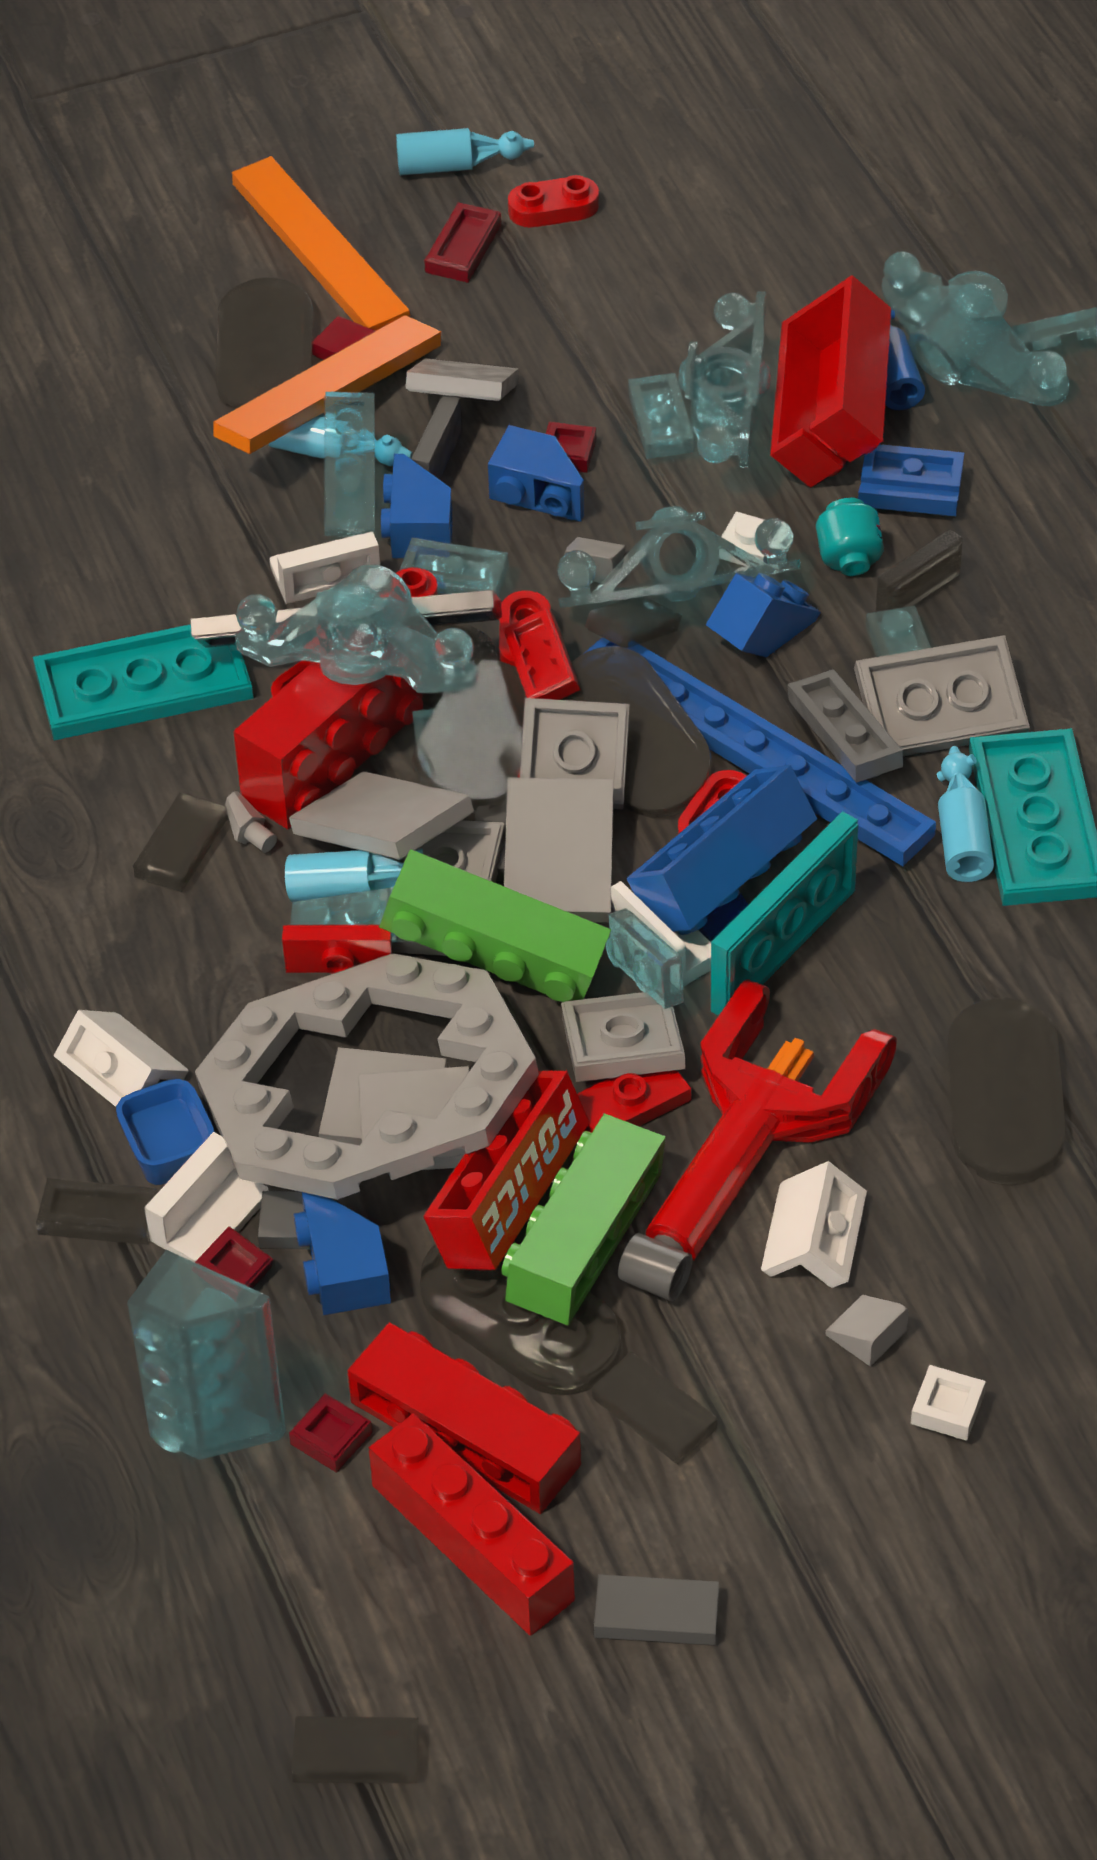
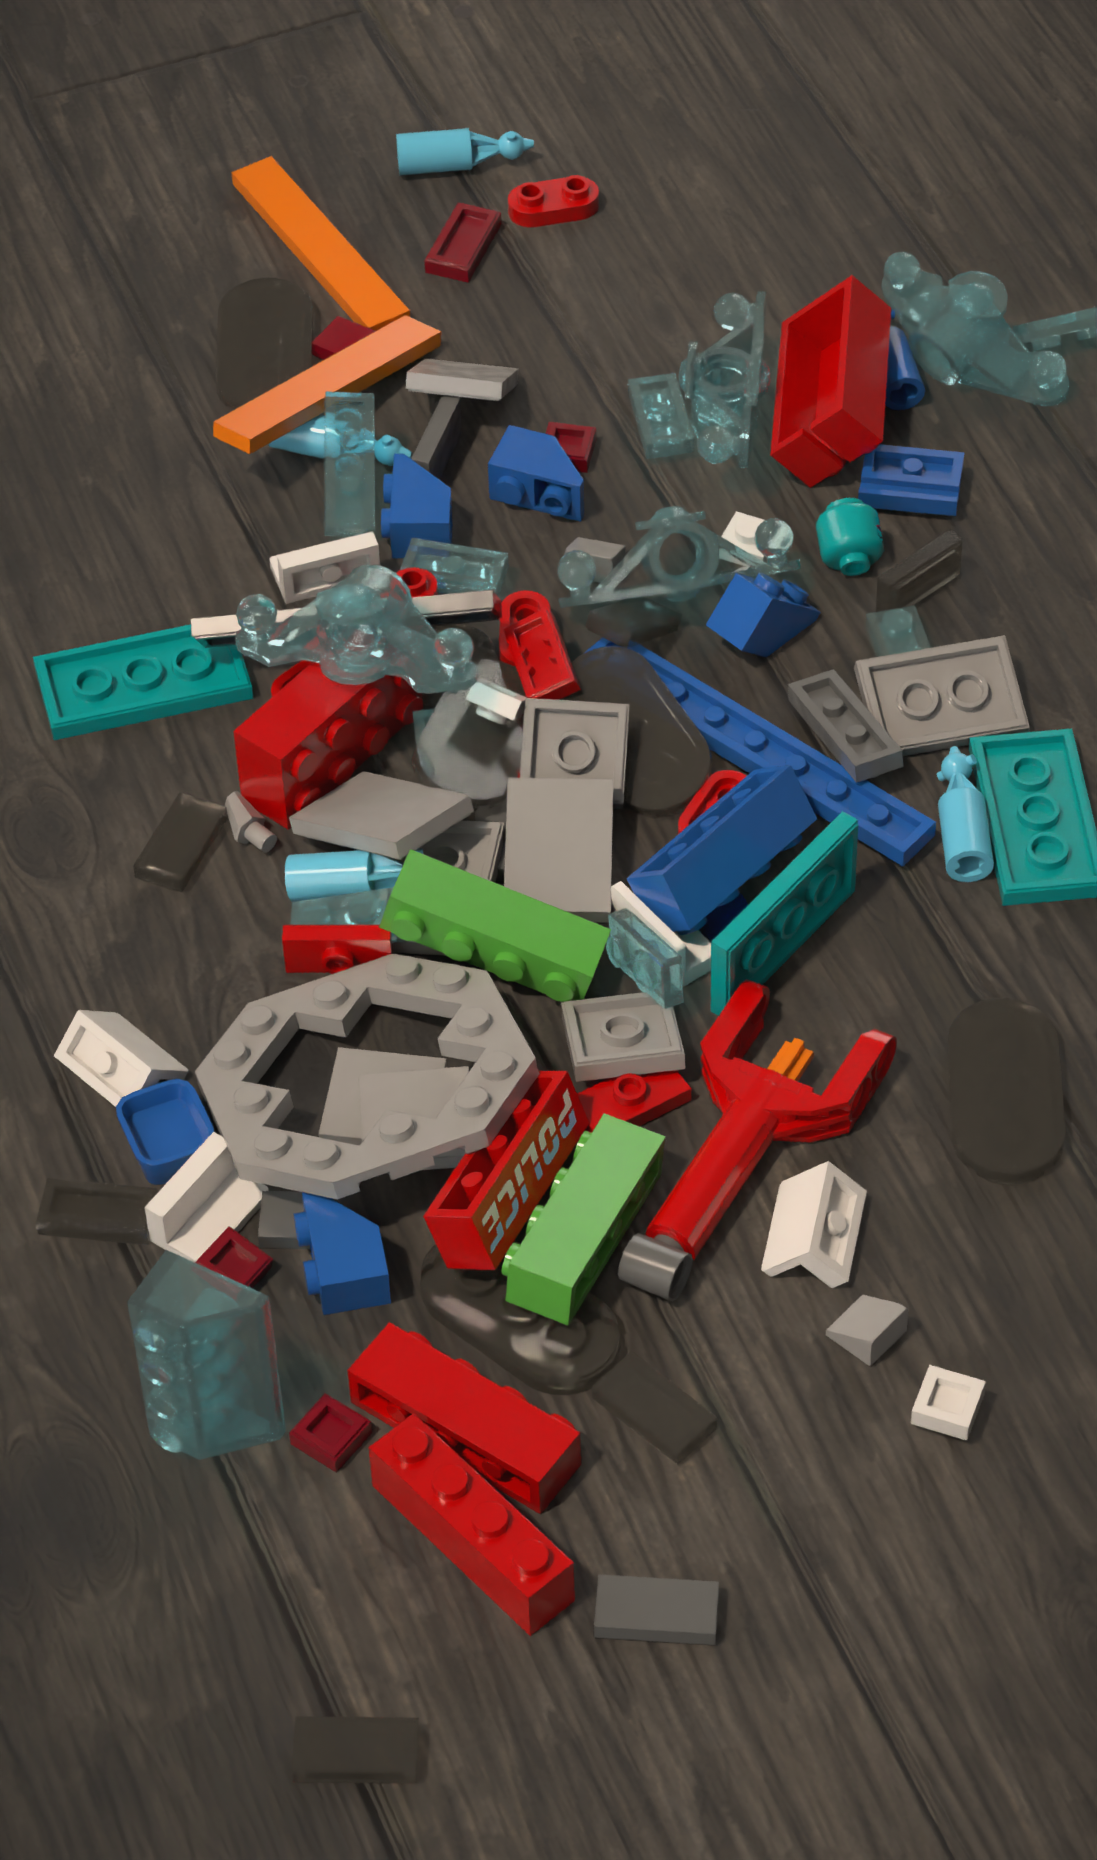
none -> white plate [466,678,526,724]

